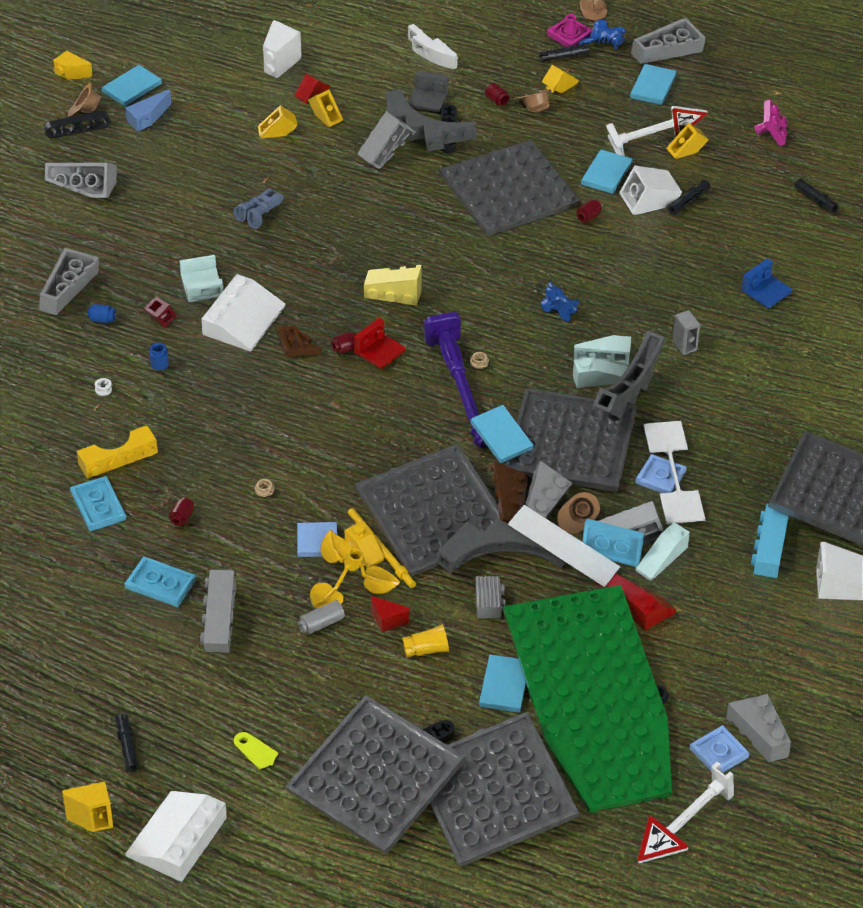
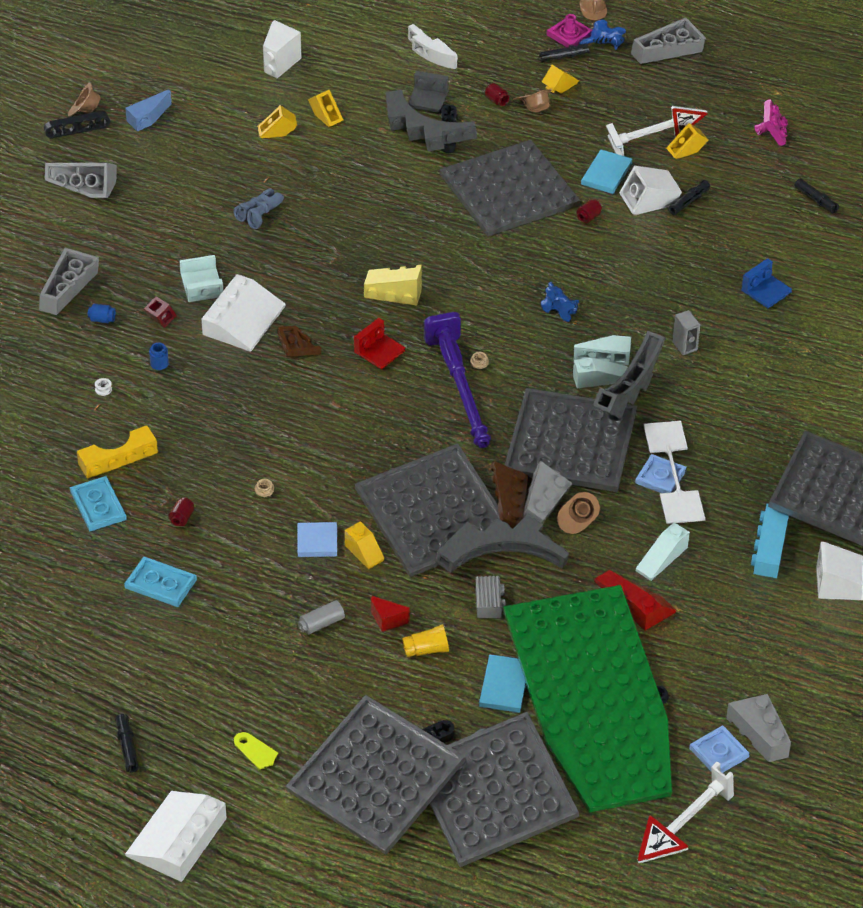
yellow slope [53,50,93,80] -> none
yellow slope [62,782,113,832] -> none
medium azure tile [102,65,162,106] -> none
light grey wedge [200,570,237,653] -> none
red slope [295,74,330,104] -> none
yellow plant [310,530,400,608] -> none
dark red brick [331,332,357,354] -> none
yellow bar [348,508,416,588] -> none
light grey wedge [358,111,417,169] -> none
medium azure tile [470,405,533,463] -> none
white sticker [508,505,620,587] -> none
medium azure tile [583,519,644,567] -> none
light grey wedge [599,501,664,545] -> none
medium azure tile [630,64,676,105] -> none

